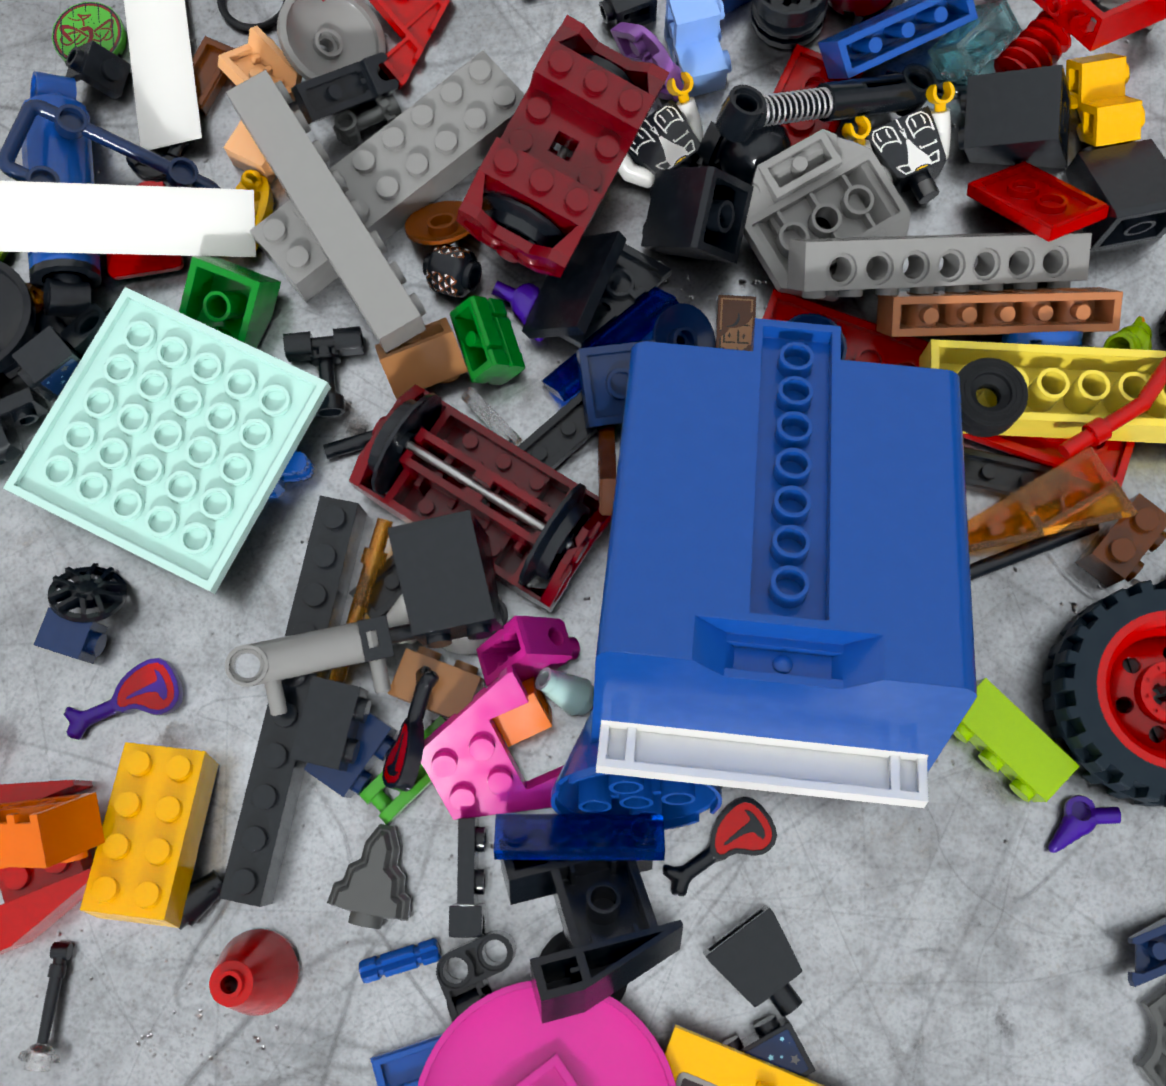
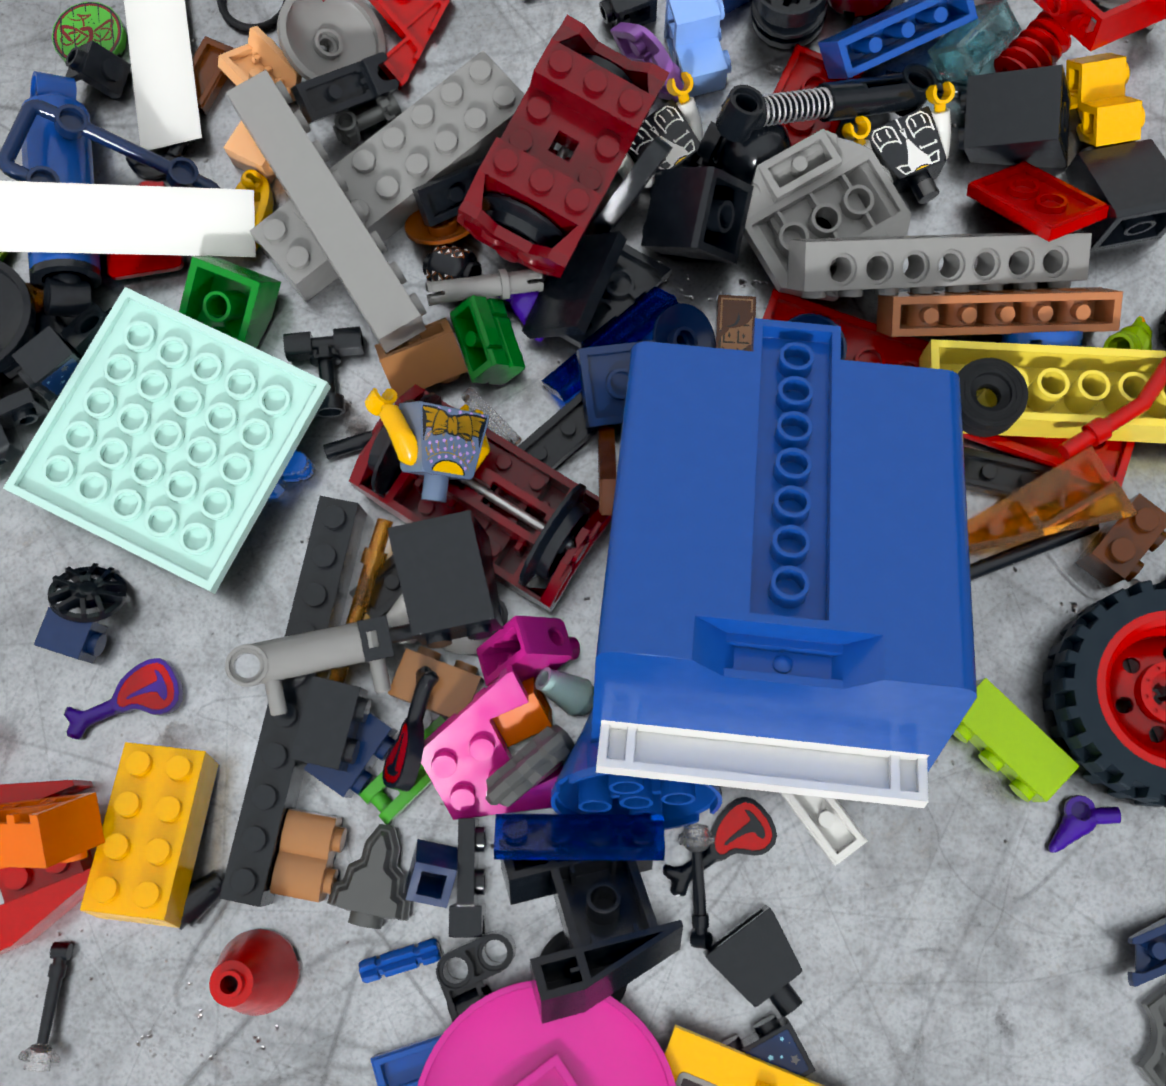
none -> medium nougat brick [270,809,347,903]
none -> torso [365,388,490,503]
none -> dark blue brick [406,839,458,908]
none -> black plate [412,156,486,227]
none -> light grey pin [425,268,544,306]
none -> dark grey rock [485,724,575,807]
none -> black beam [593,135,673,233]
none -> black piece [678,824,715,949]
none -> white tile [780,793,868,866]

